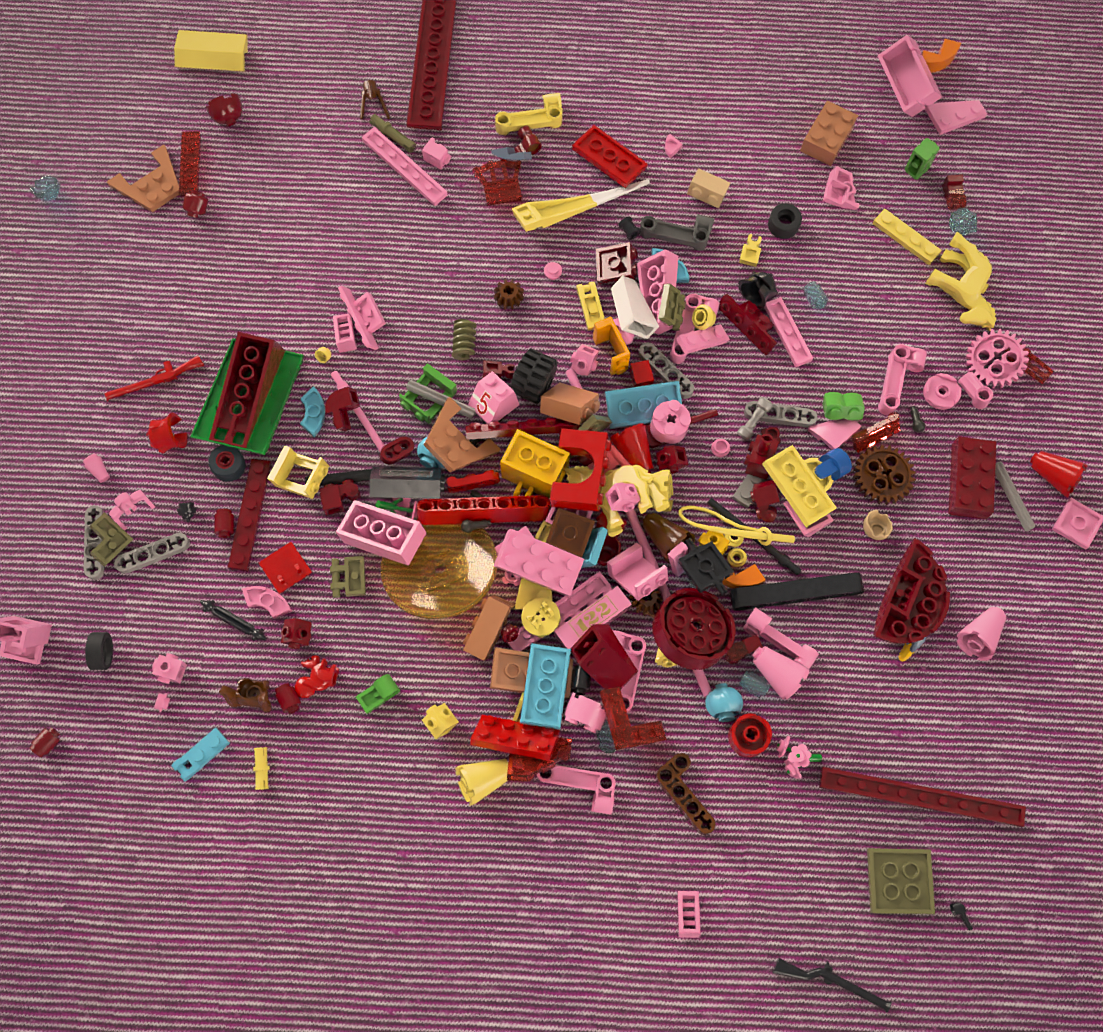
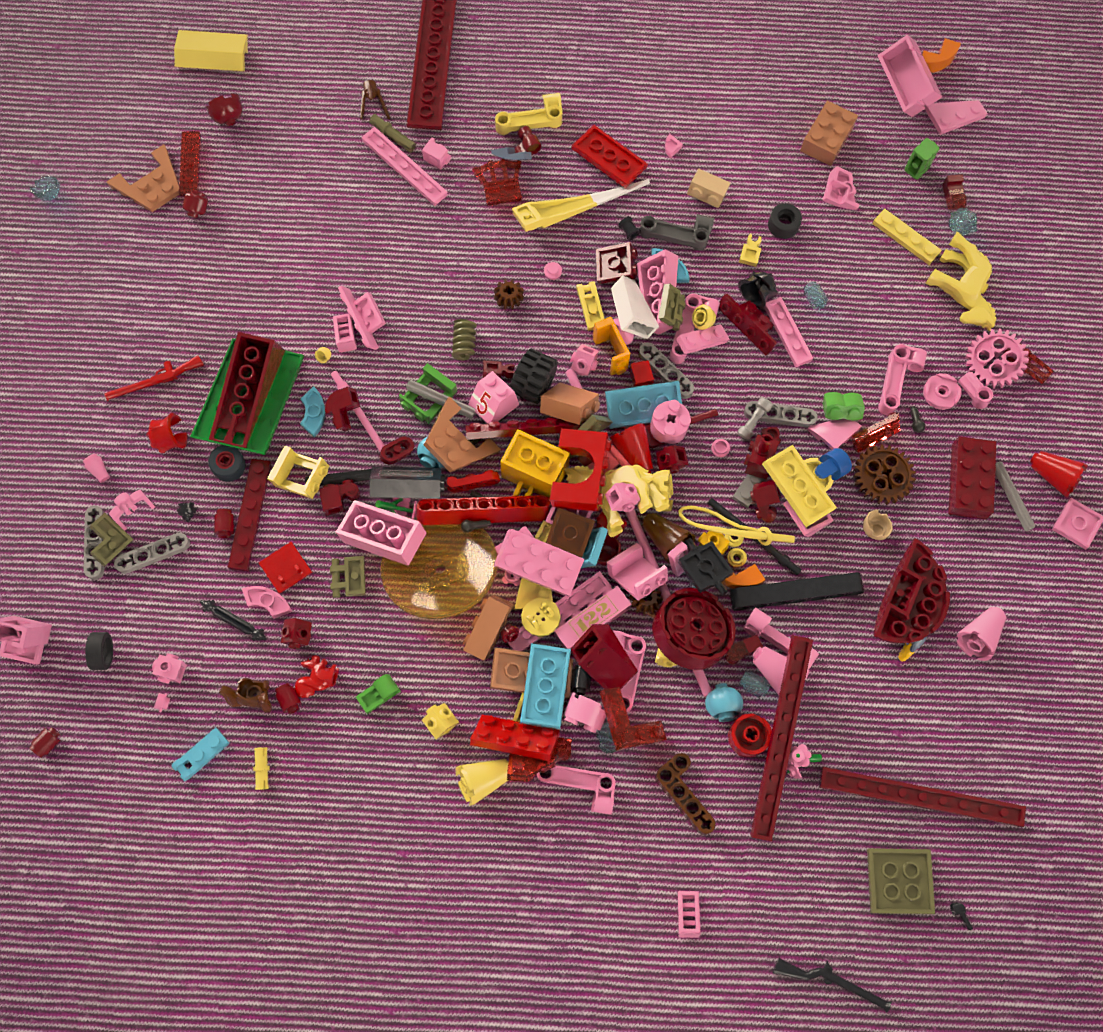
none -> dark red plate [750,635,814,841]

